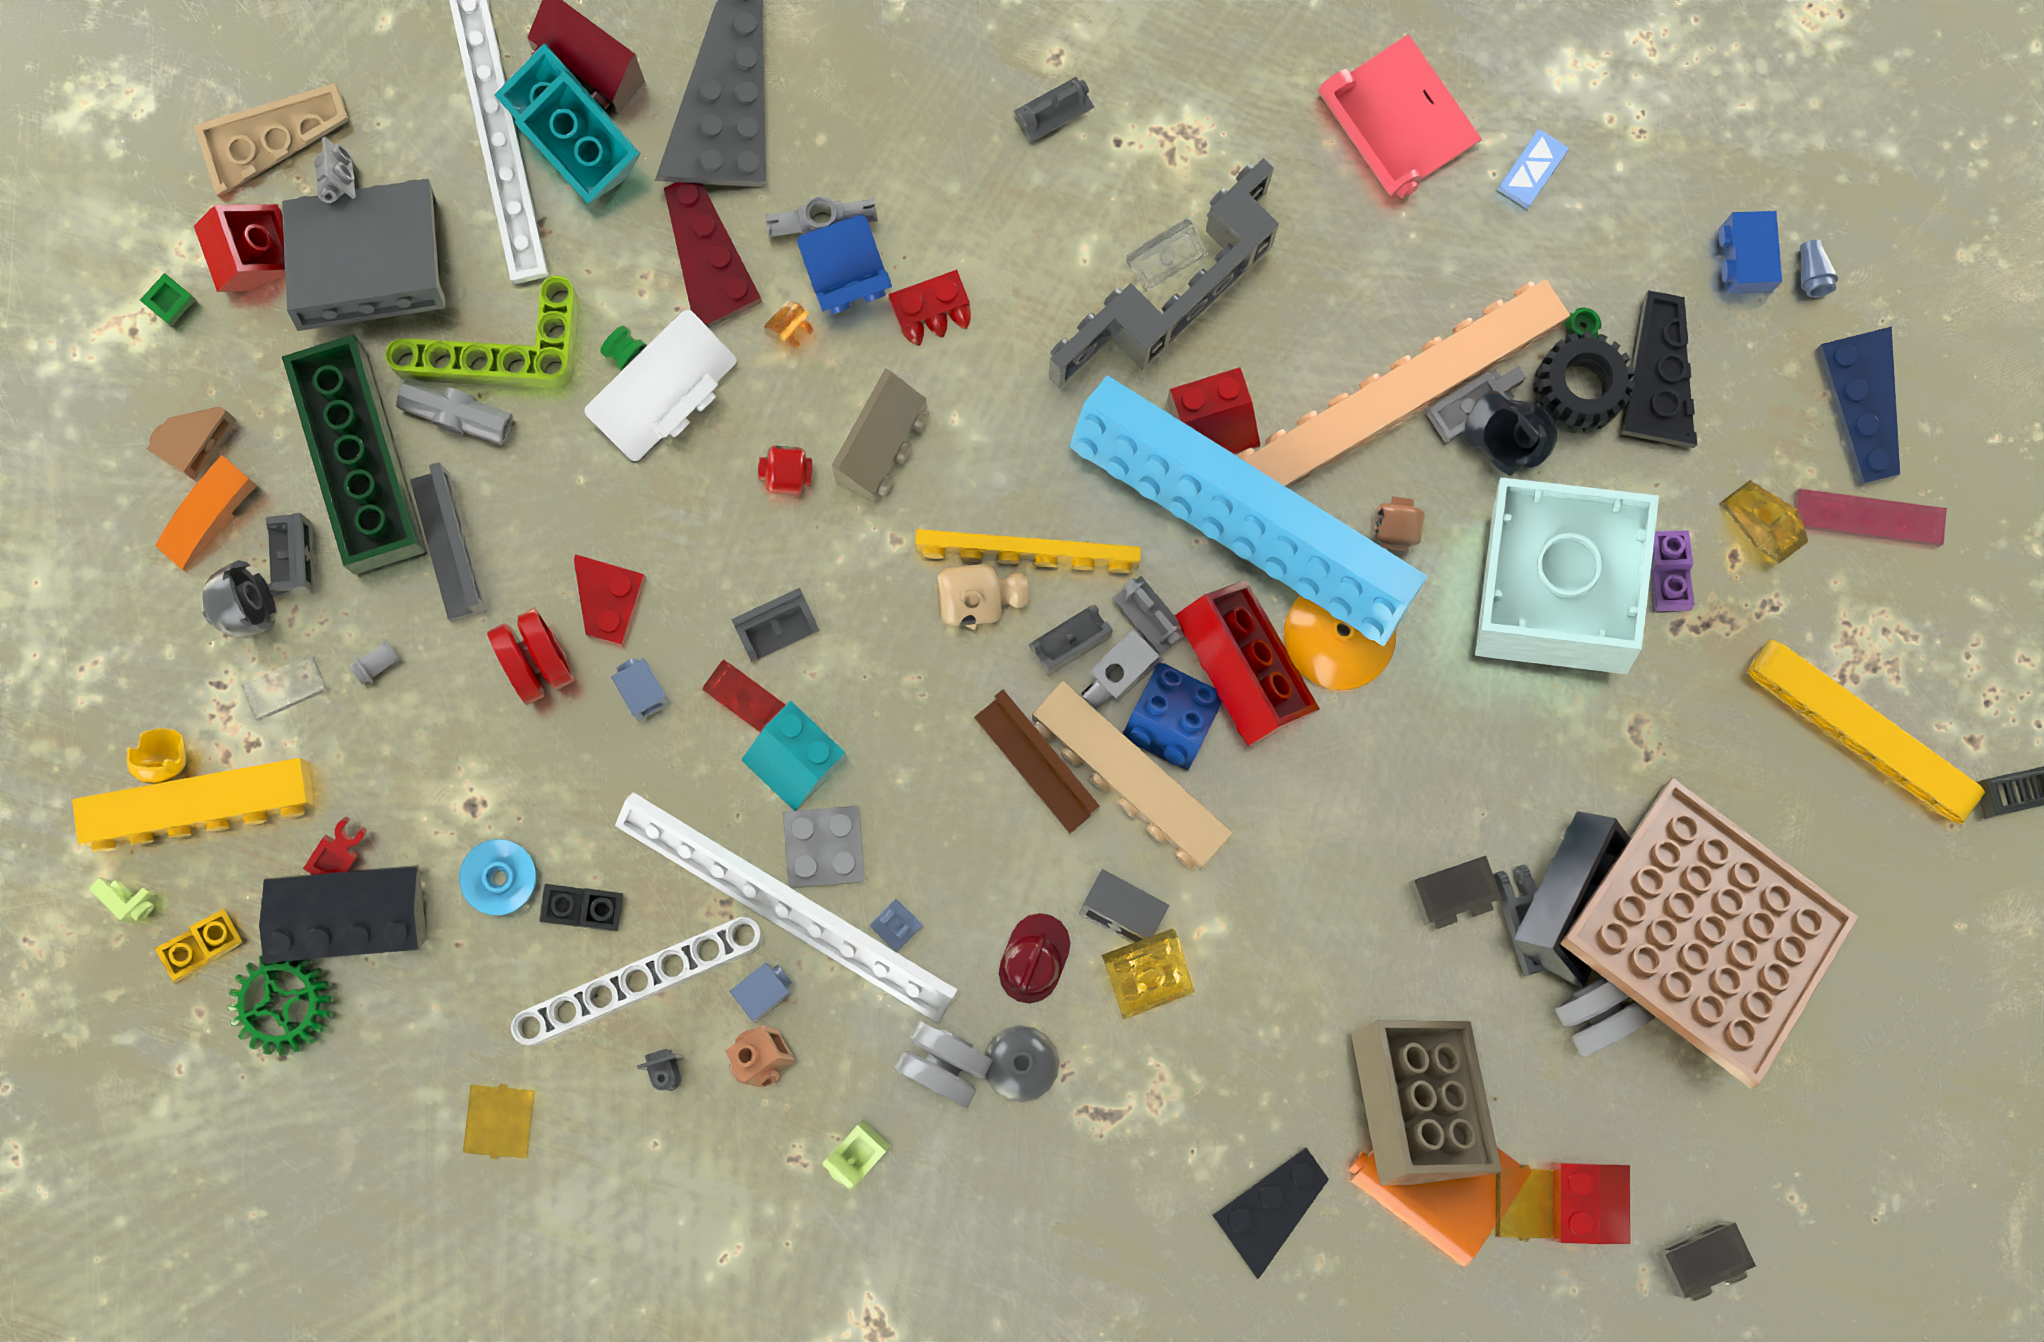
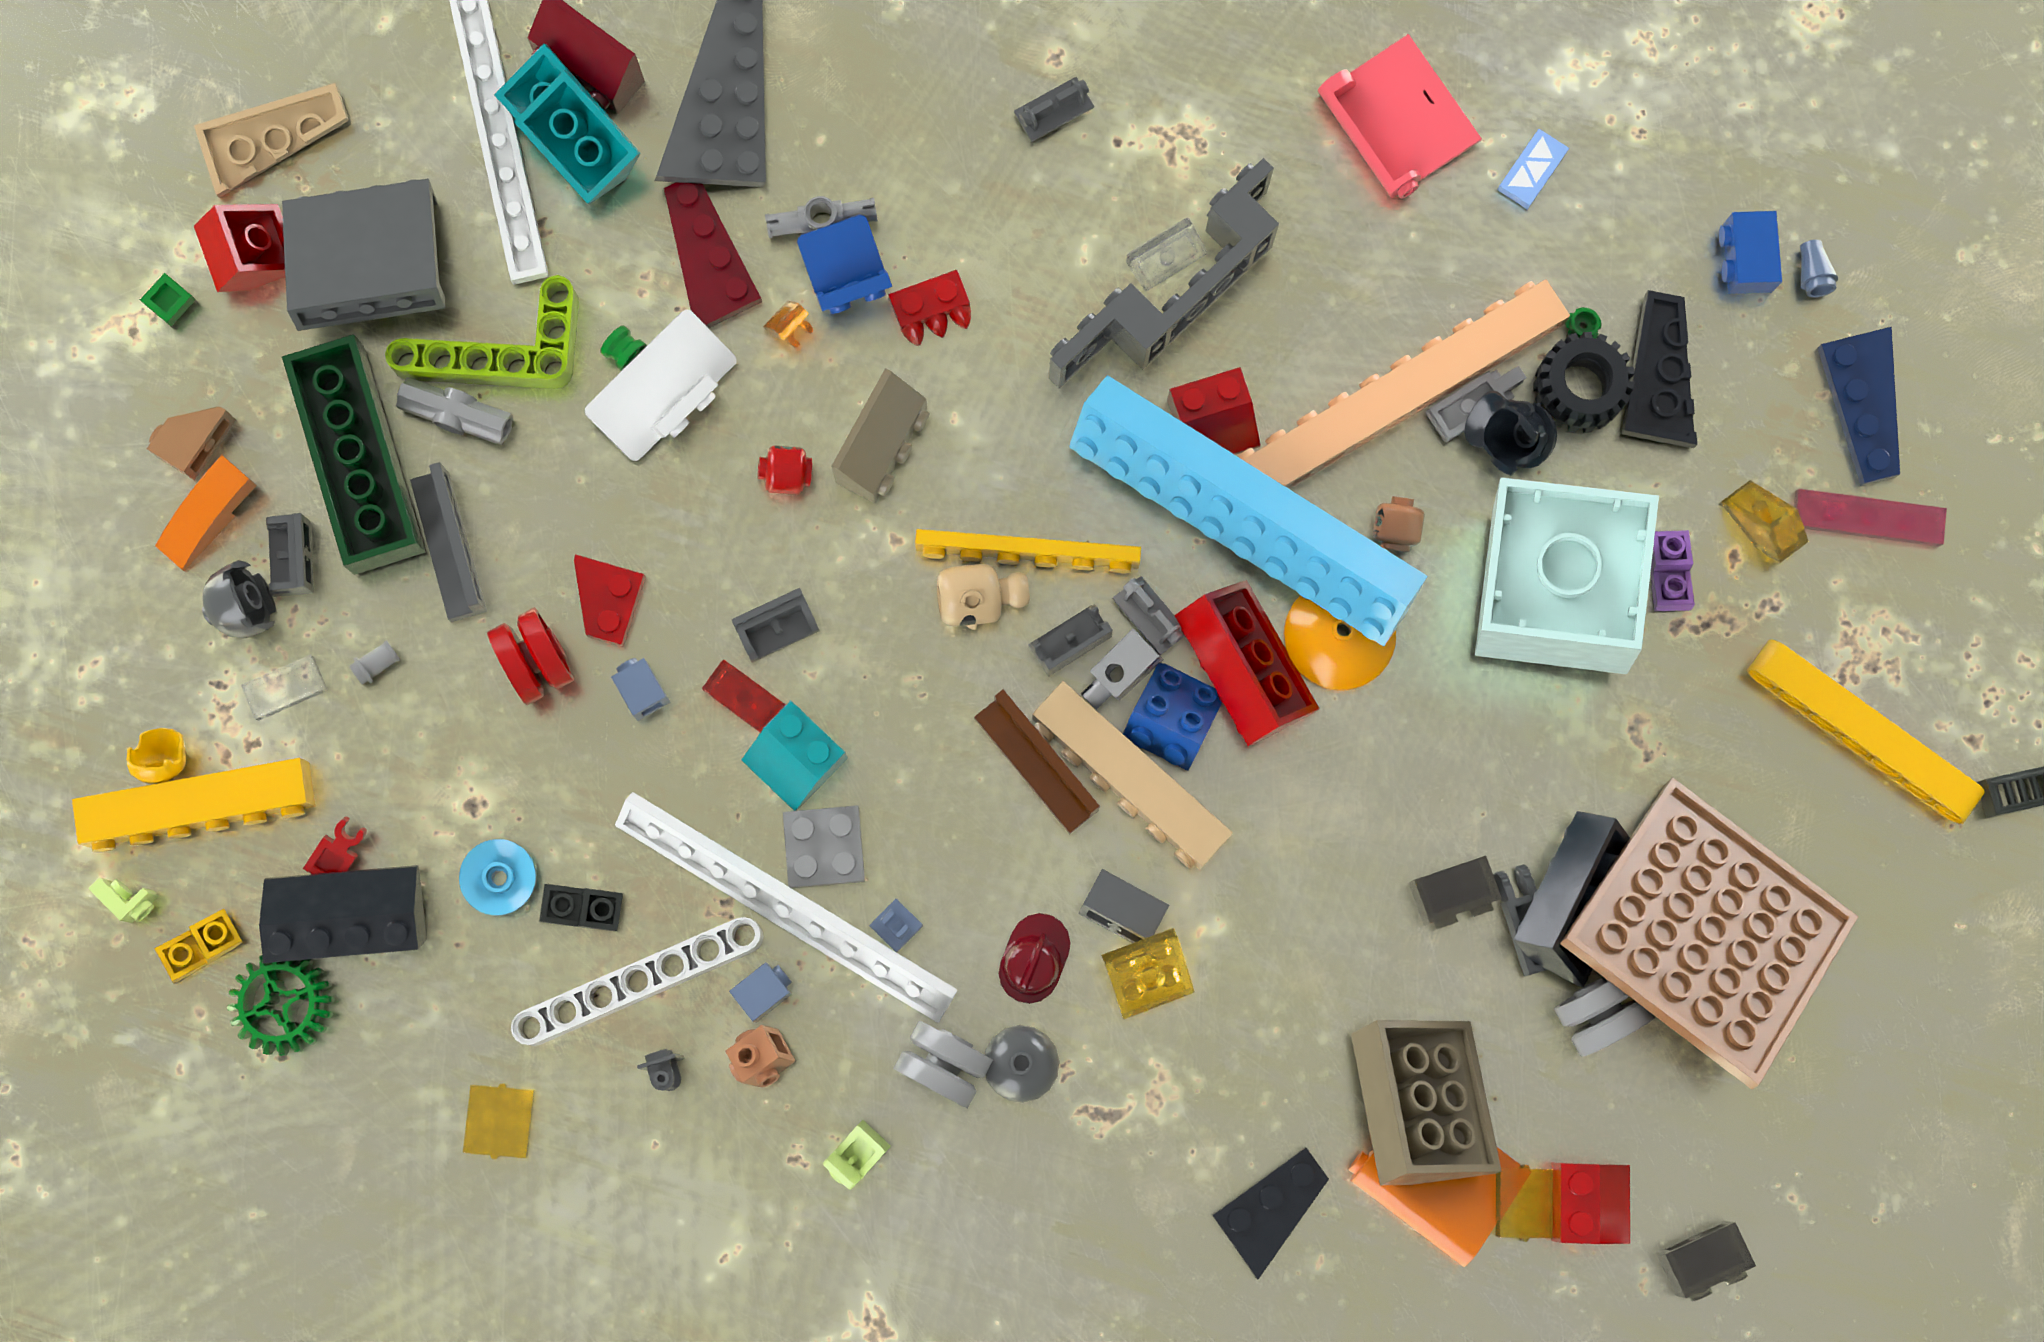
light grey hinge [314,137,356,203] -> none

